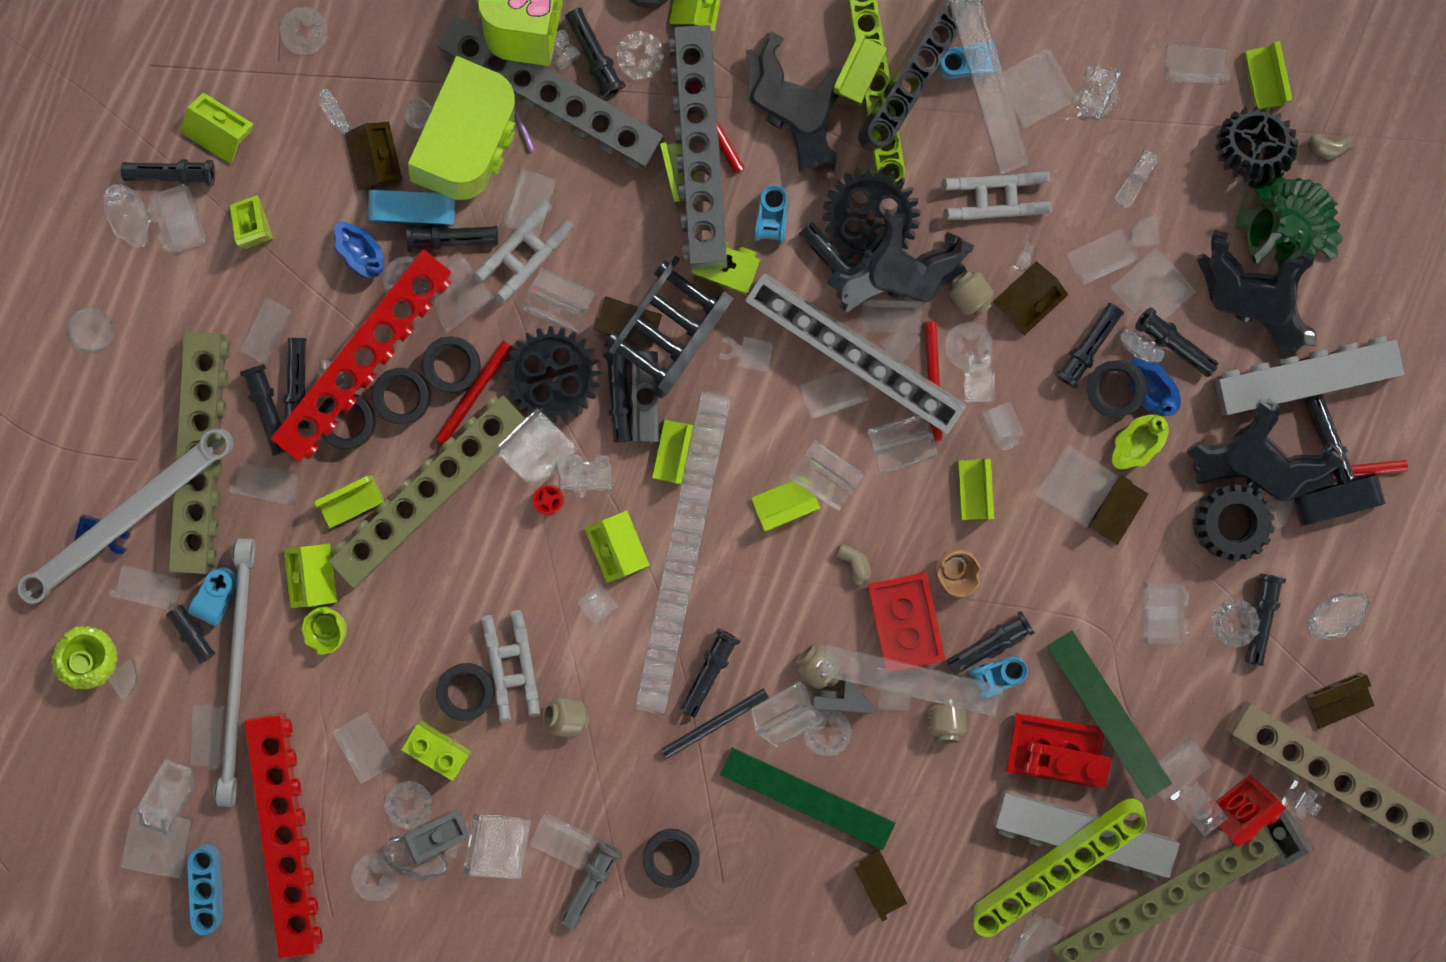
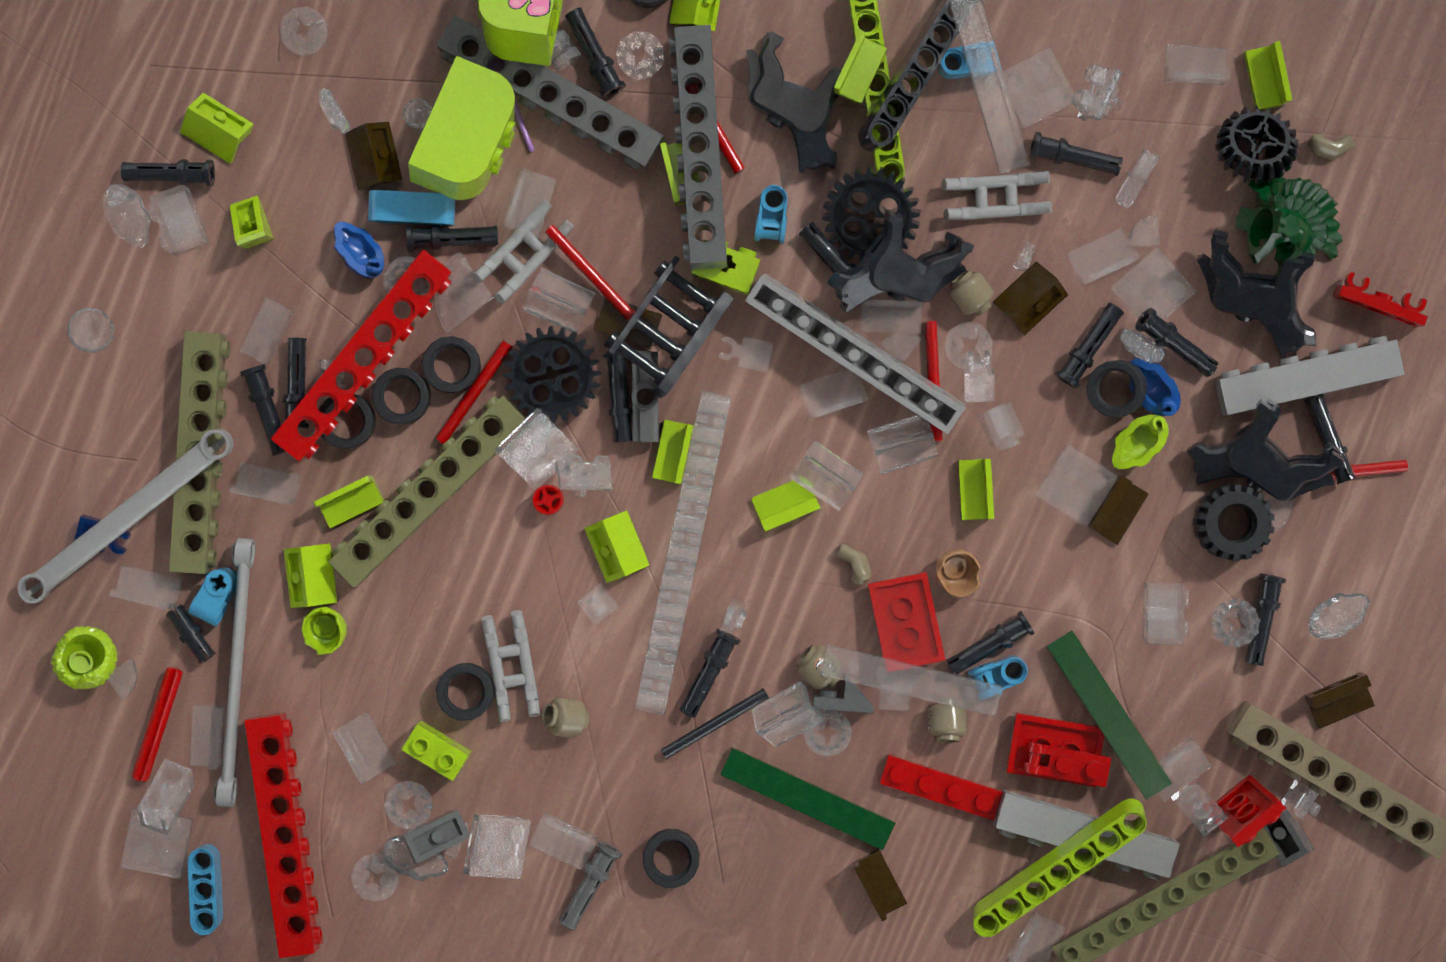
black beam [1294,474,1386,526] -> none
none -> red axle [132,667,183,782]
none -> red bar [545,225,634,320]
none -> clear plate [720,596,747,635]
none -> red plate [879,754,1003,821]
none -> black pin [1029,131,1123,176]
none -> red plate [1332,272,1428,328]

